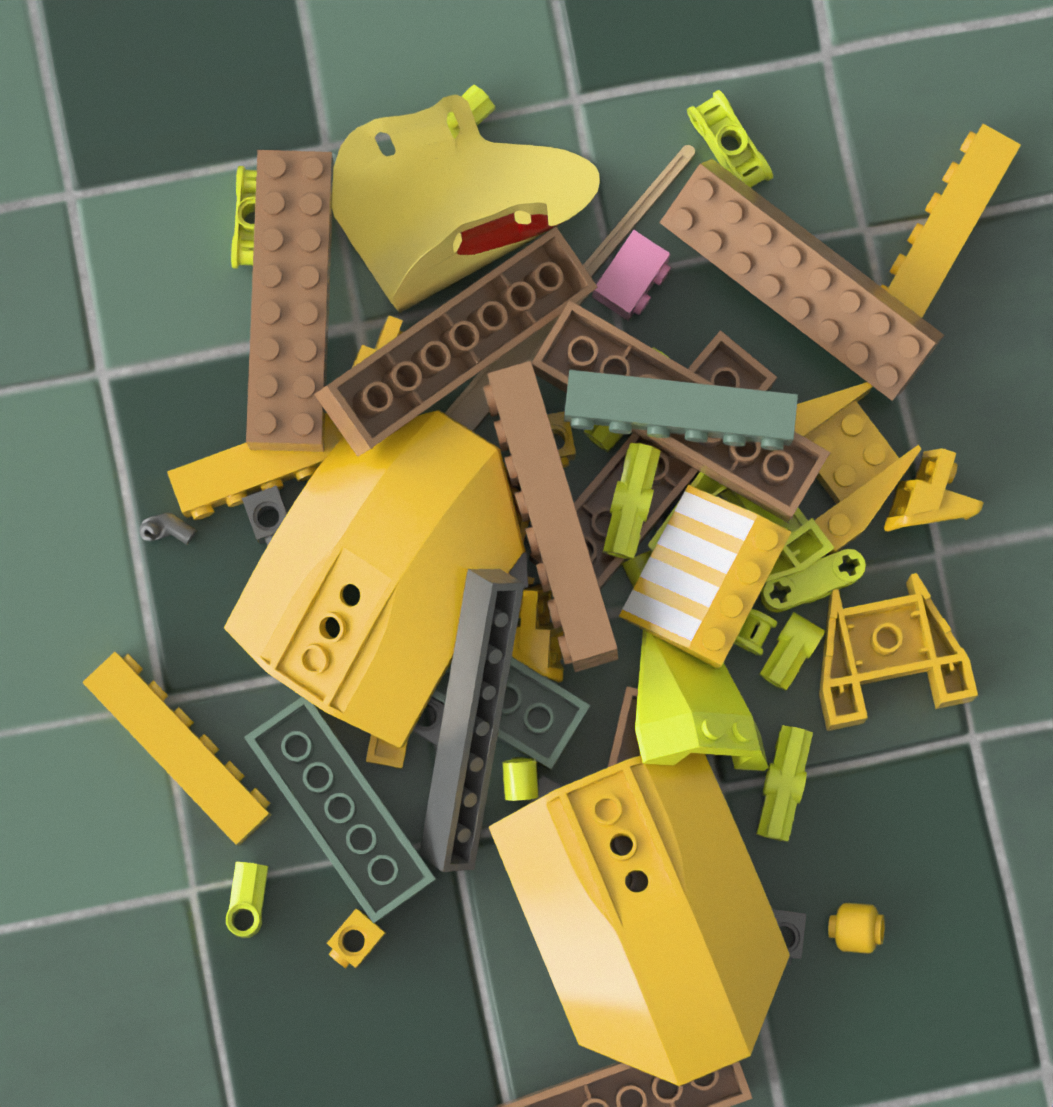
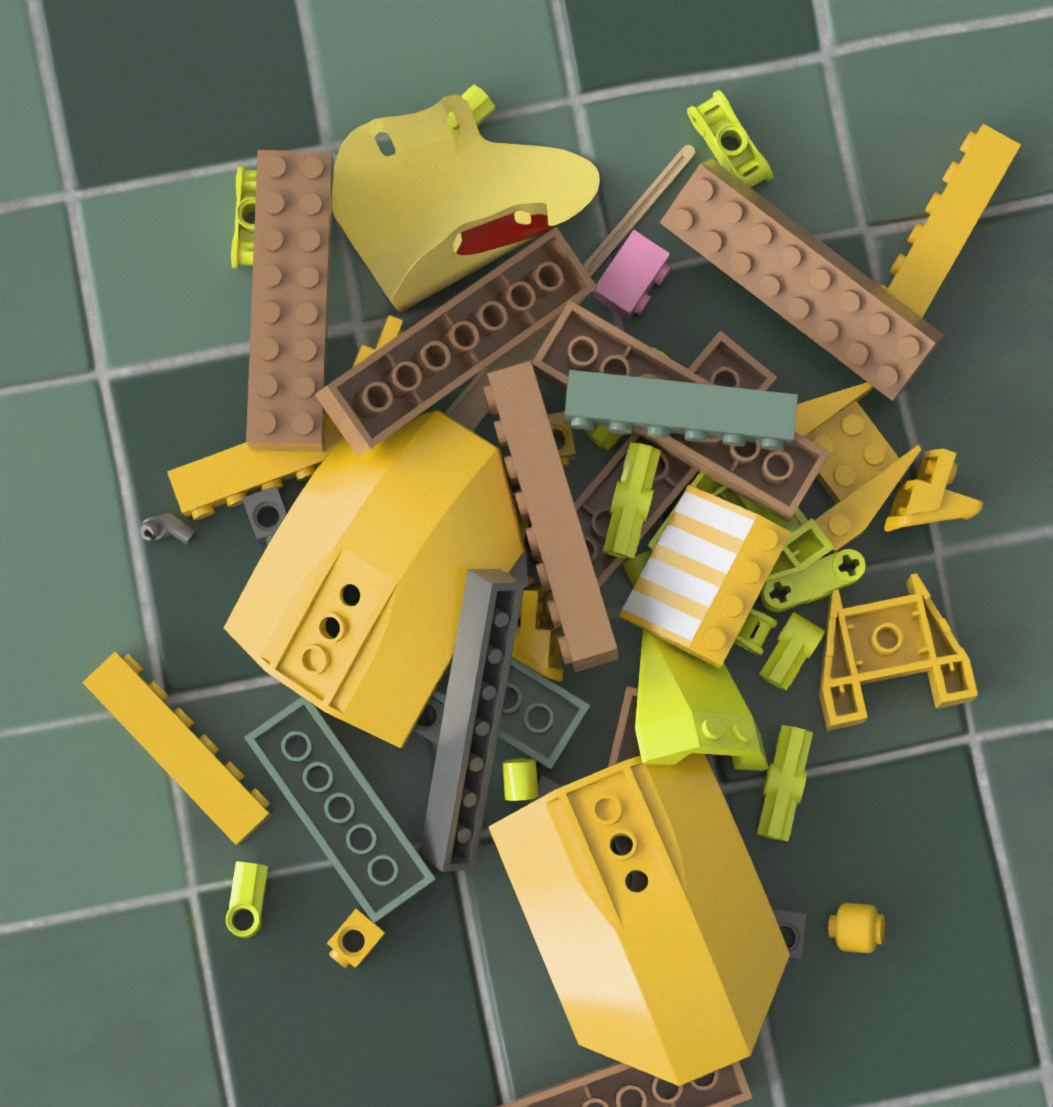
yellow plate [366,734,409,769] -> none

